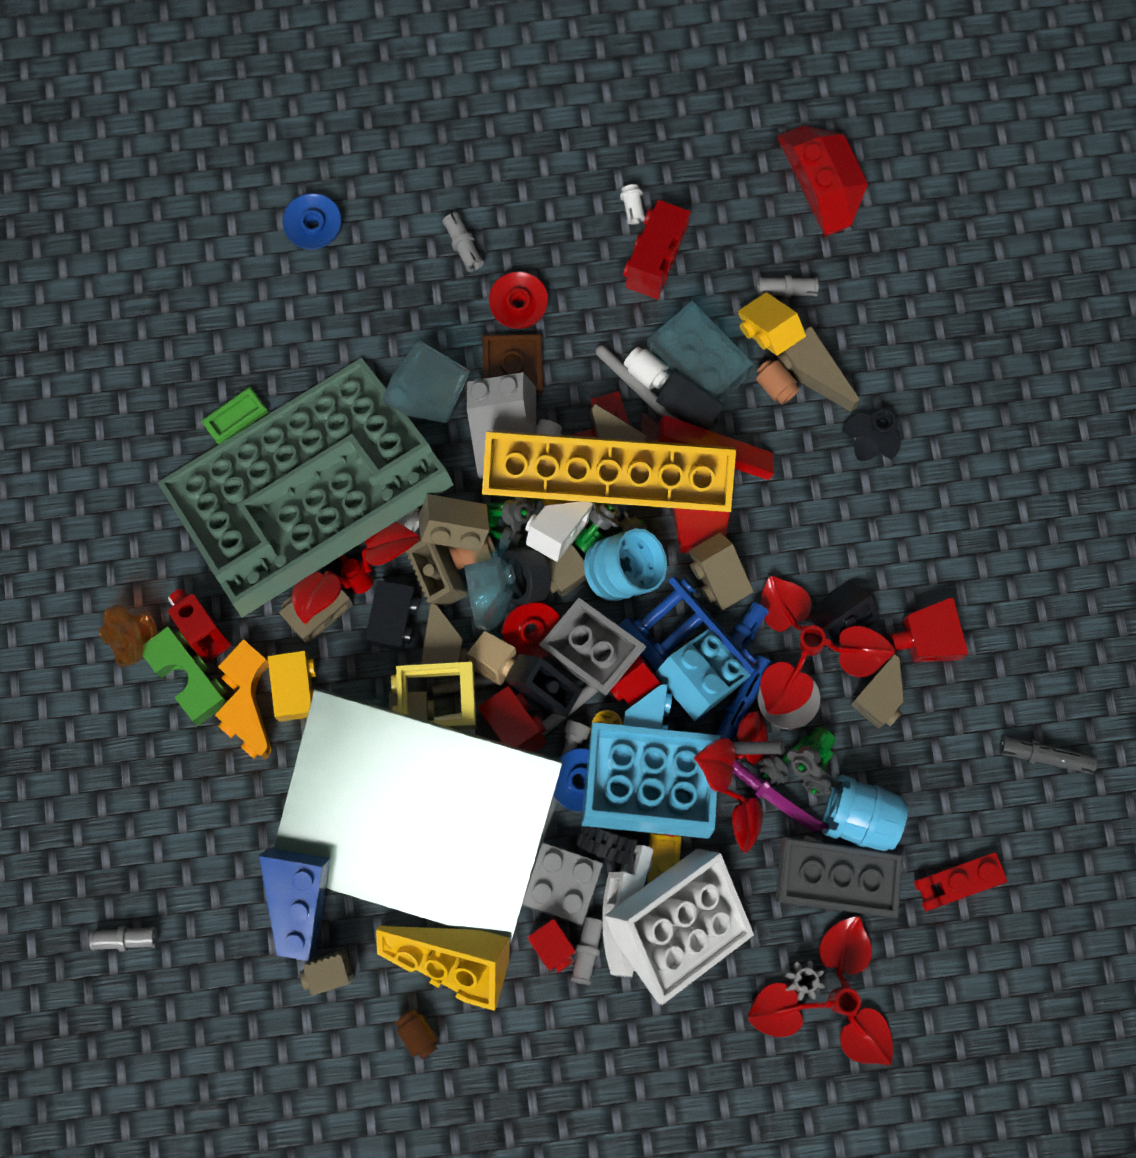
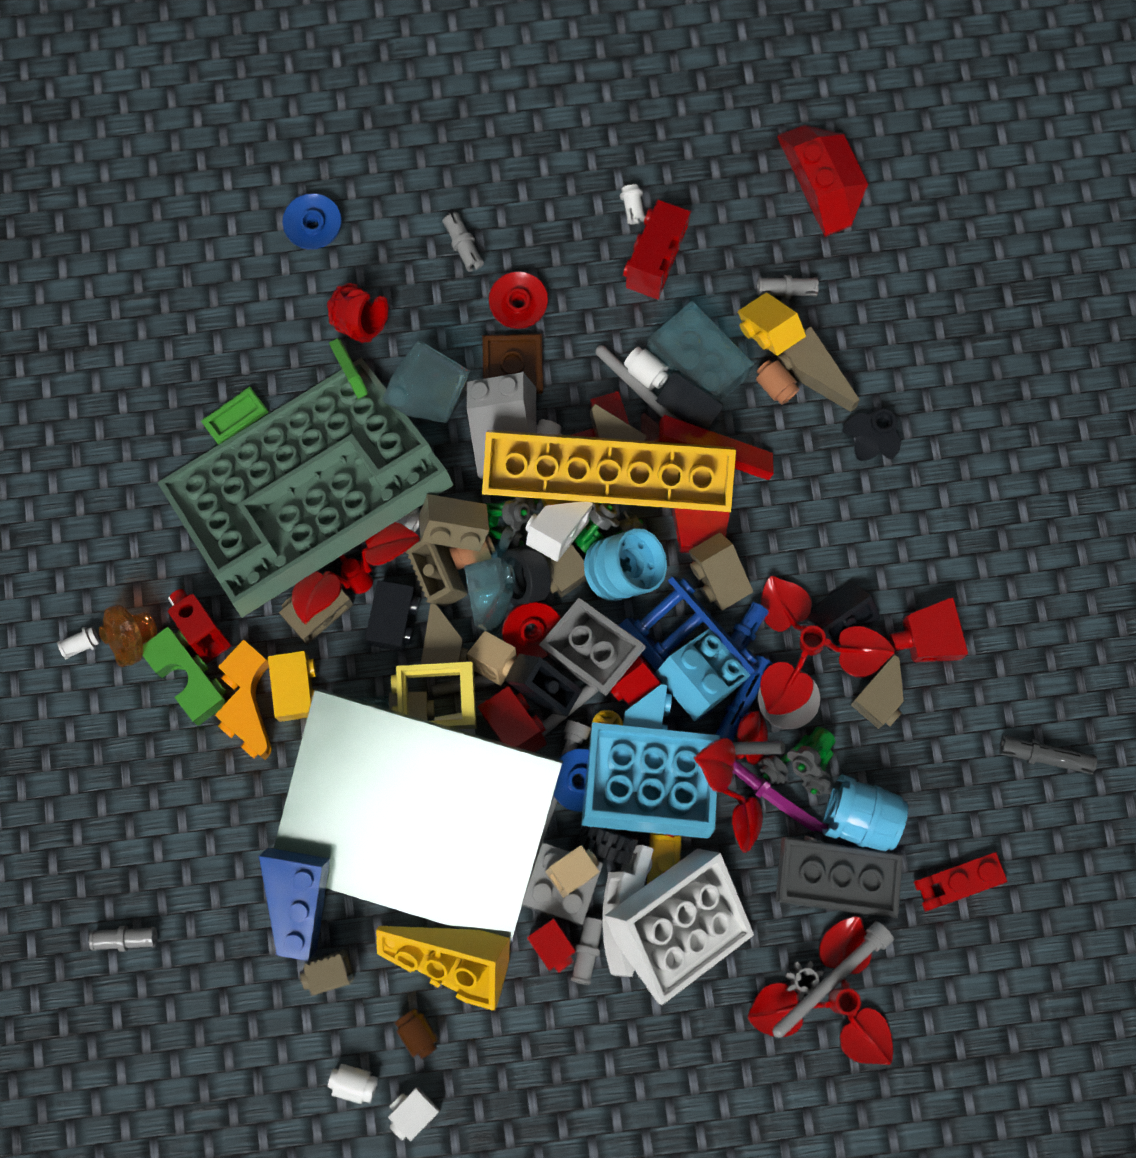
none -> white pin [57,627,100,660]
none -> red helmet [327,283,388,343]
none -> white brick [328,1064,378,1104]
none -> bright green tile [329,338,368,399]
none -> white brick [388,1087,441,1141]
none -> tan brick [545,845,599,898]
none -> light grey piece [772,921,894,1038]

